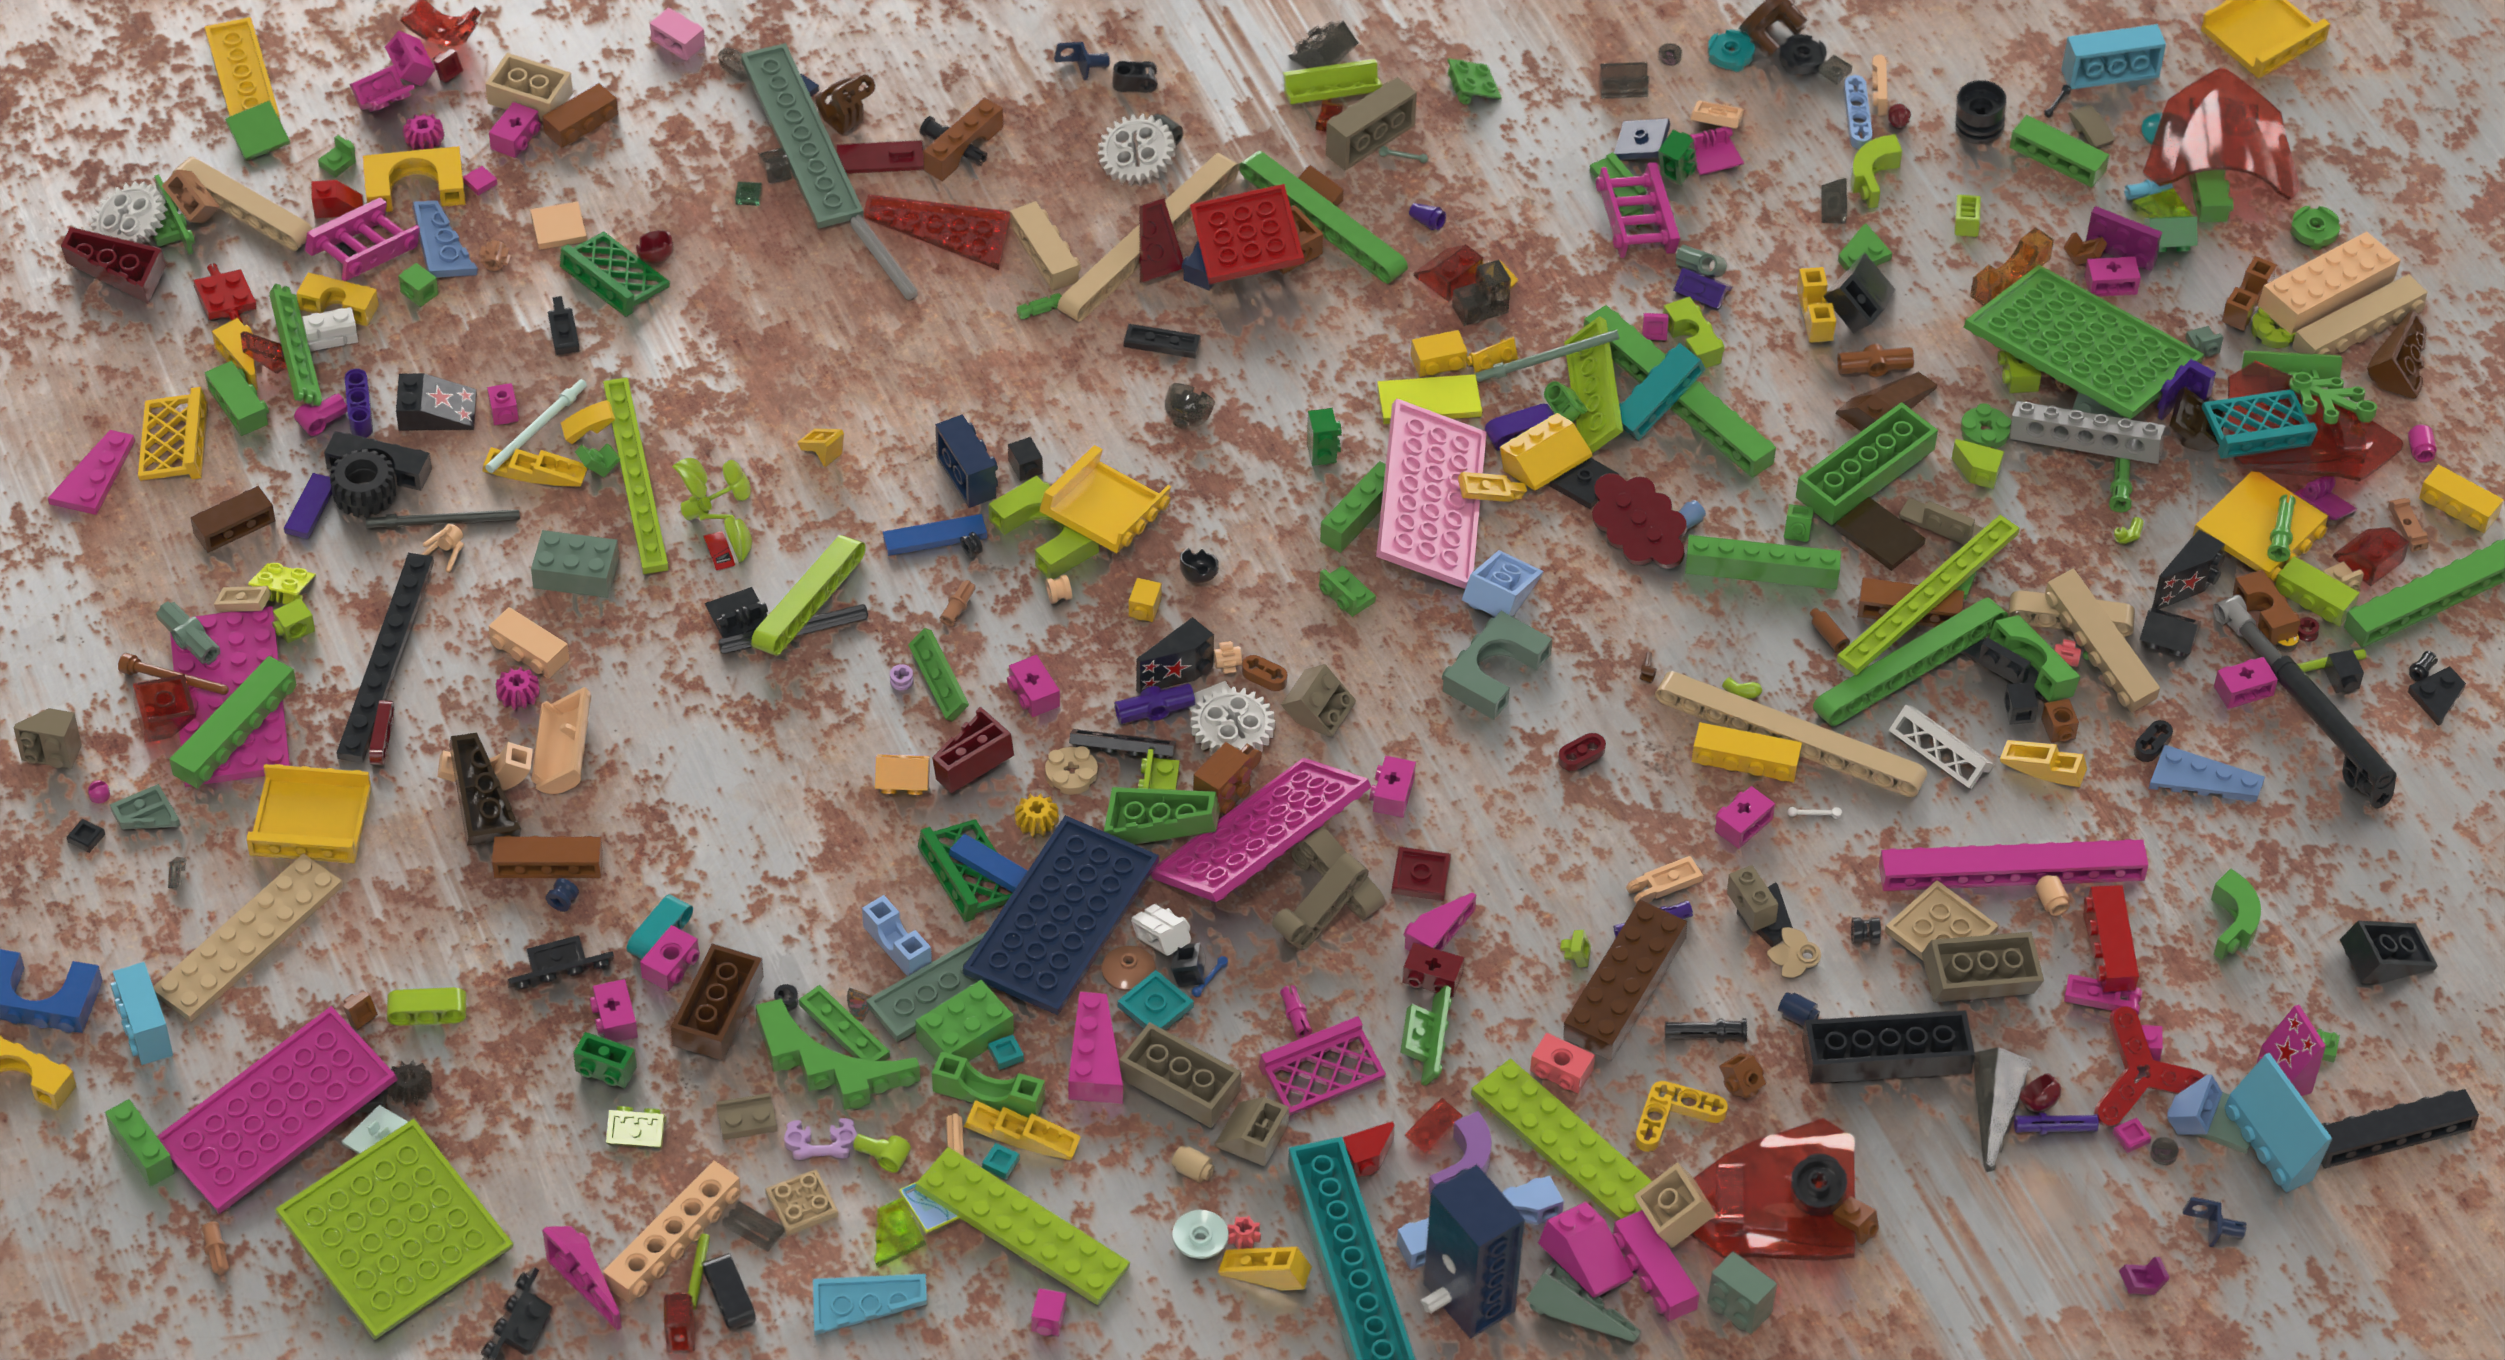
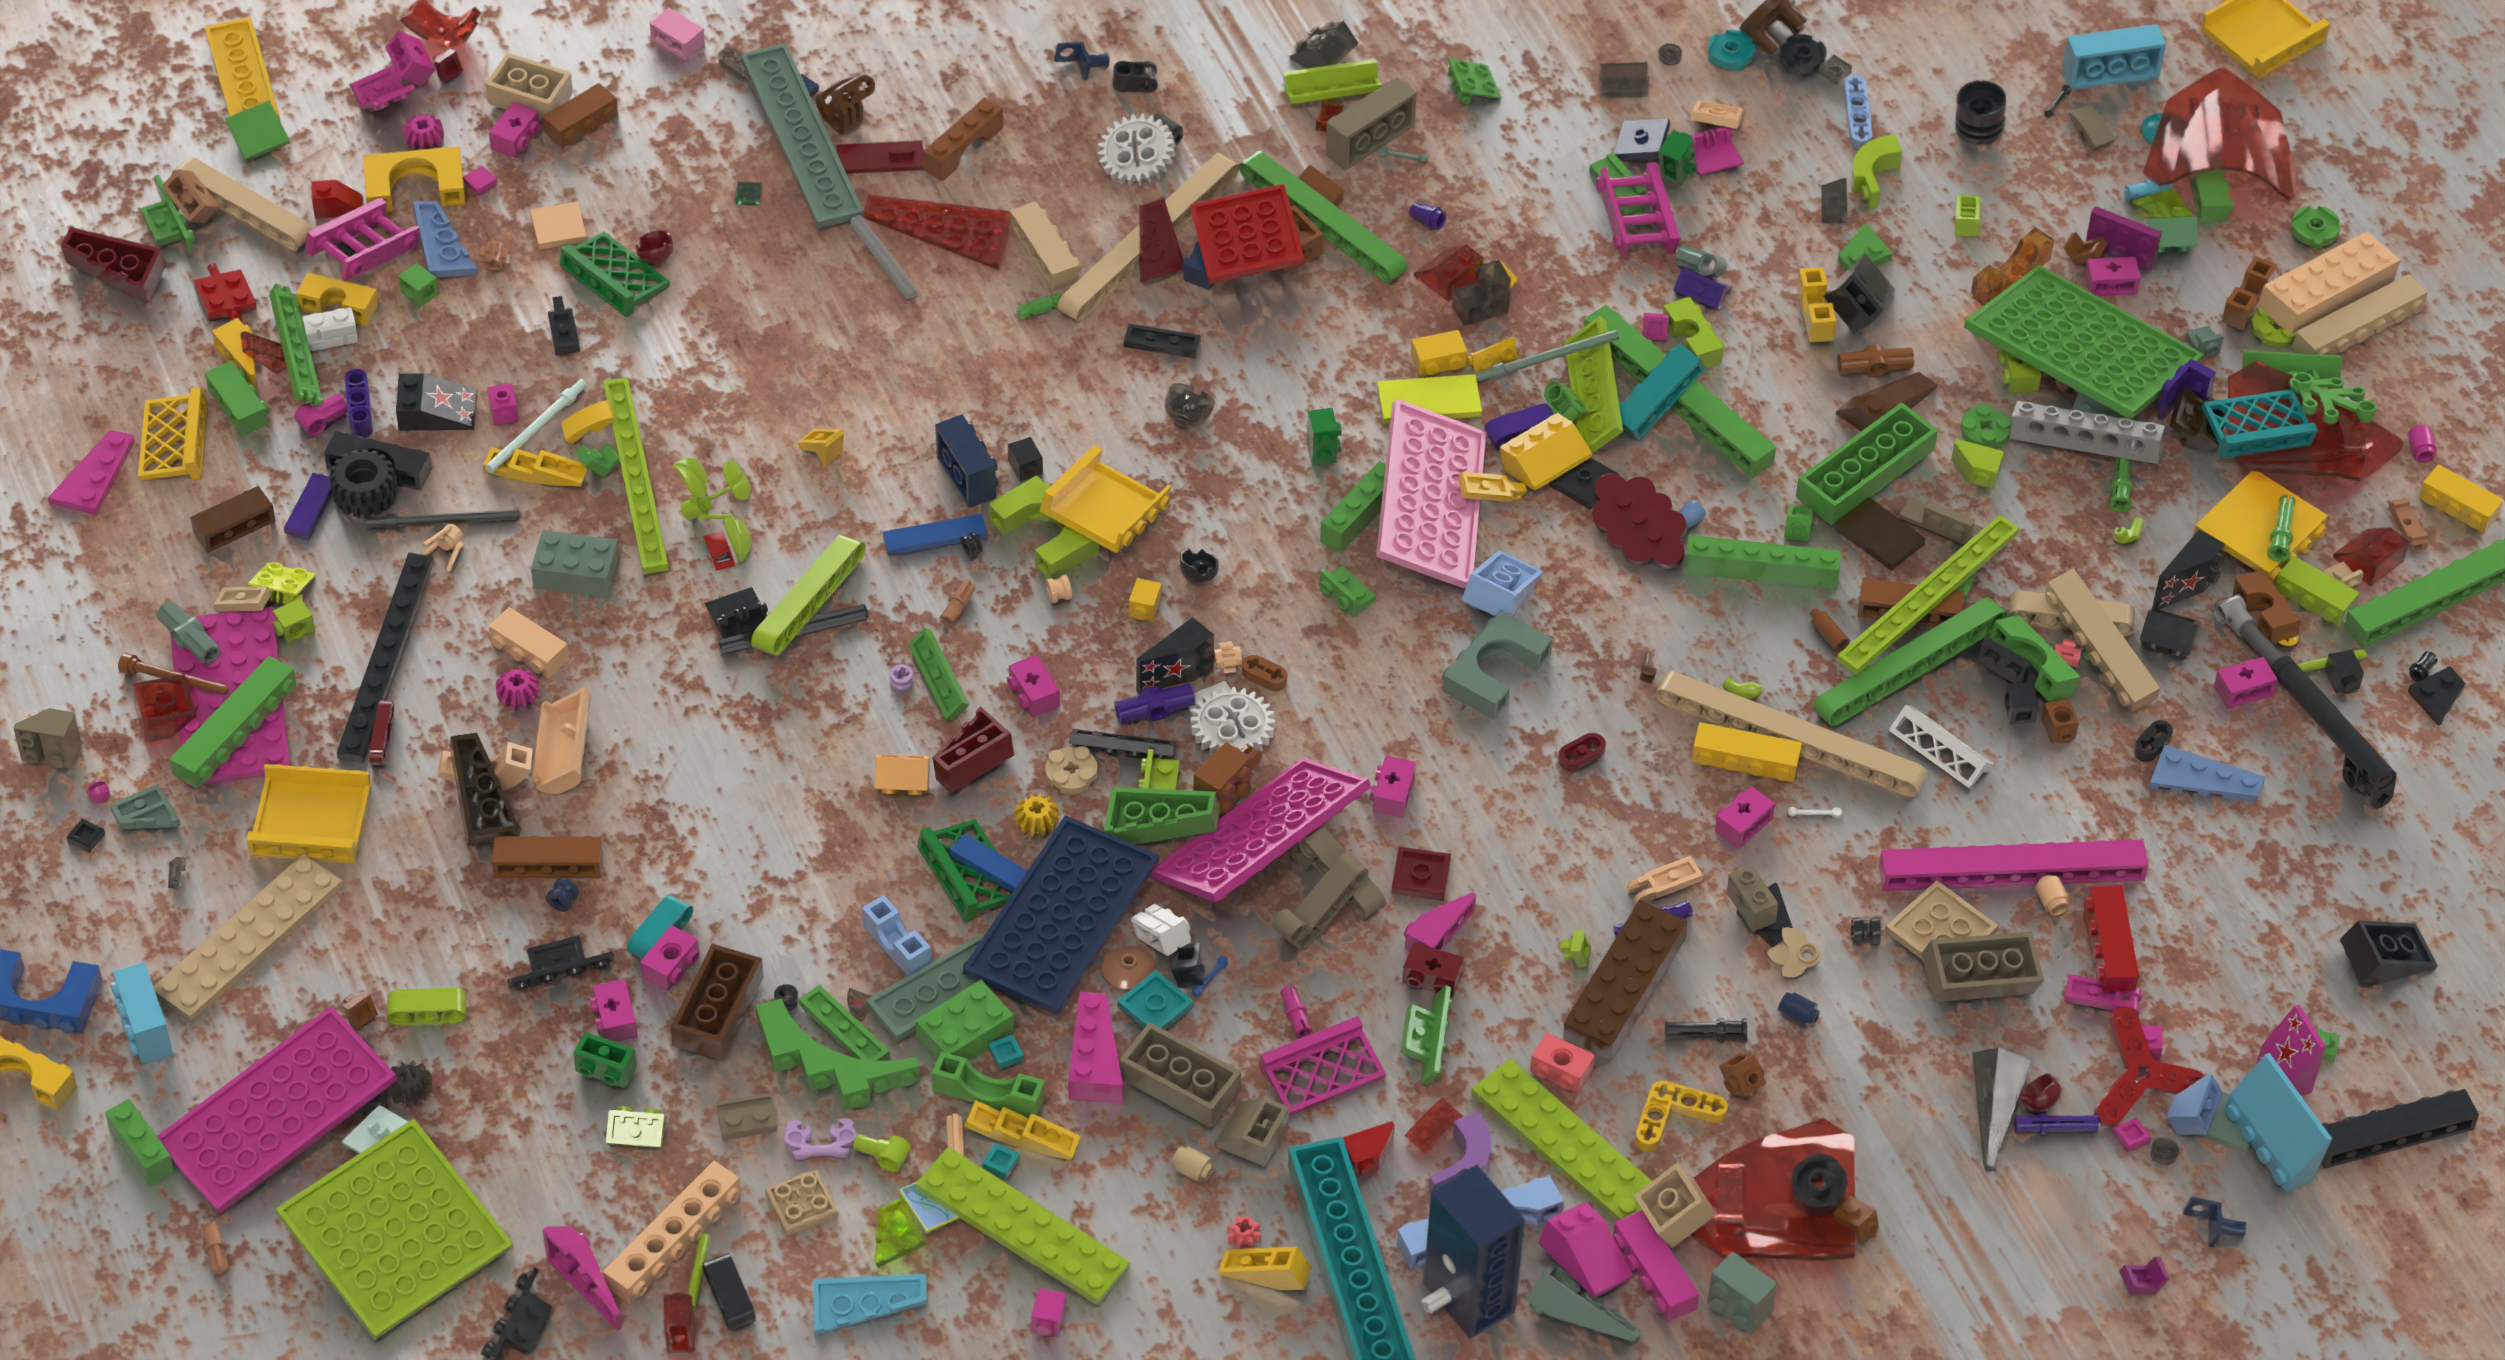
white gear [90,181,167,244] -> none
bright green bracket [318,135,356,178] -> none
clear smoke tile [722,1201,784,1252] -> none
clear smoke bracket [758,148,792,184] -> none
black pin [919,116,987,166] -> none
light aqua dish [1173,1210,1228,1259] -> none
dark tan slope [1281,664,1356,737] -> none
black brick [1802,1010,1975,1083] -> none
light nougat hinge [1872,54,1887,116] -> none
dark red plate [1887,104,1911,129] -> none
yellow slope [2000,740,2087,787] -> none
bright green brick [2009,114,2109,188] -> none
bright green arch [2211,868,2261,960] -> none
magenta hinge [2295,474,2357,520] -> none
dark red bush [2298,617,2319,642] -> none
reddish brown wedge [2367,309,2427,399] -> none

